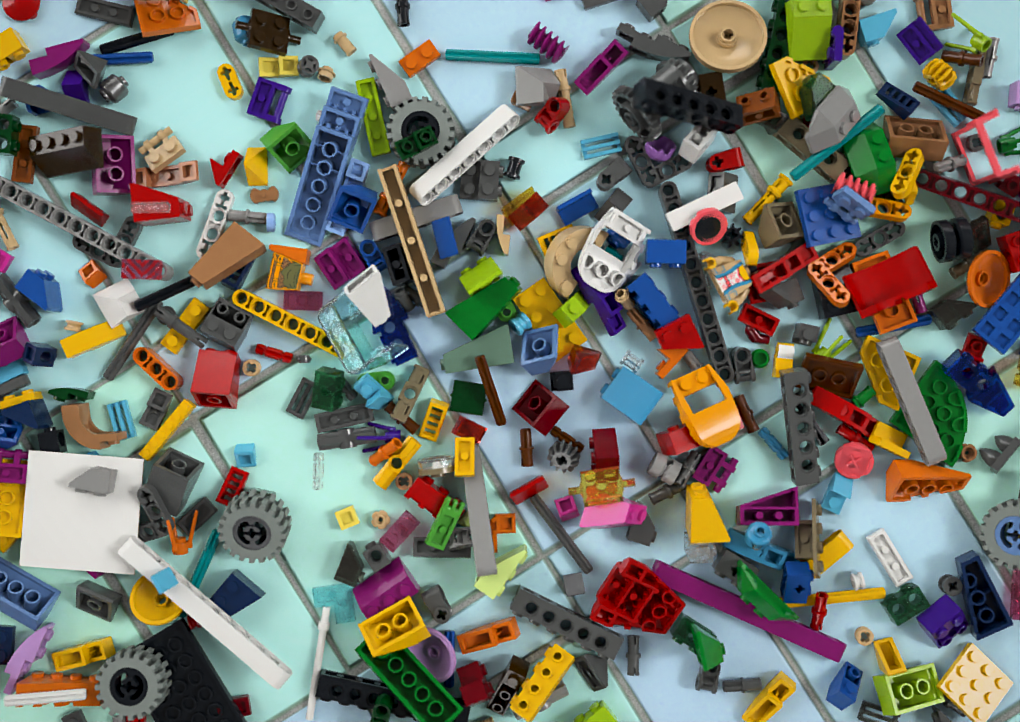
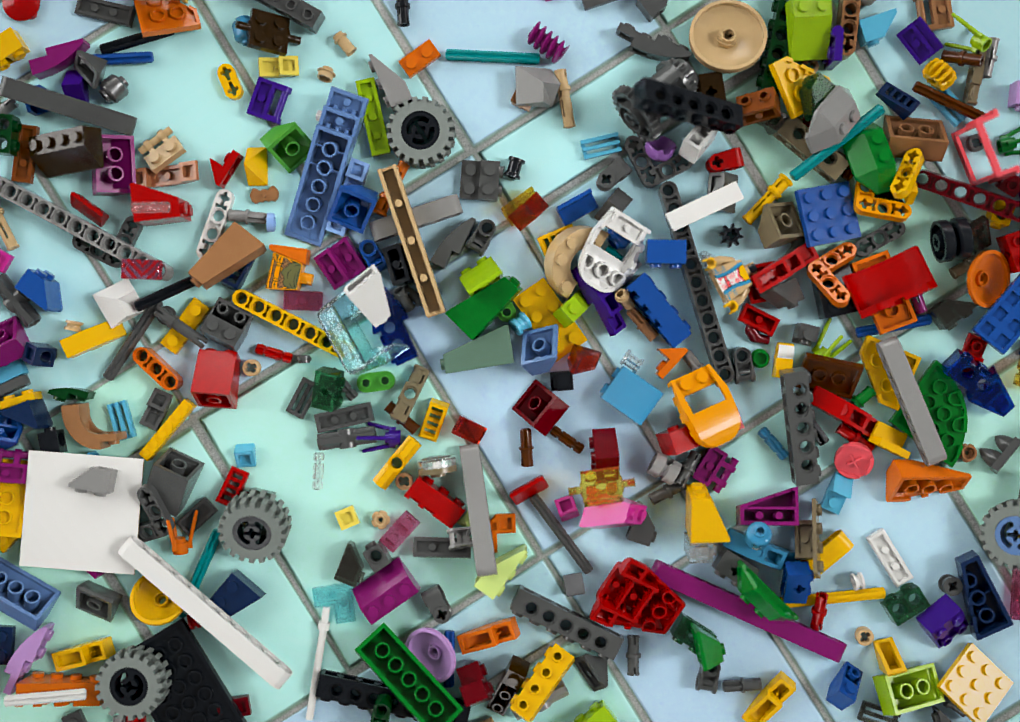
orange slope [78,259,107,288] -> none
medium azure slope [151,567,178,594] -> none
dark grey wheel [297,55,319,78] -> none
medium azure slope [353,373,394,410] -> none
yellow slope [358,595,431,657] -> none
orange pin [369,437,402,466] -> none
dark green slope [393,125,439,162] -> none
white beam [409,104,520,206] -> none
bright green hinge [425,496,465,551] -> none
blue slope [431,216,459,260] -> none
dark green piece [450,380,487,416] -> none
yellow plate [455,437,475,477] -> none
reddish brown axle [475,355,506,426] -> none
tan slope [497,214,510,256] -> none
red piece [534,97,570,134] -> none
dark grey gear [547,440,580,474] -> none
magenta slope [574,39,630,96] -> none
red wing [653,313,705,350] -> none
tile [689,208,728,245] -> none
reddish brown pin [733,394,760,434] -> none
yellow beam [741,231,759,266] -> none
medium blue plate [823,185,876,225] -> none
coral piece [831,172,876,203] -> none
light grey axle [933,154,967,173] -> none

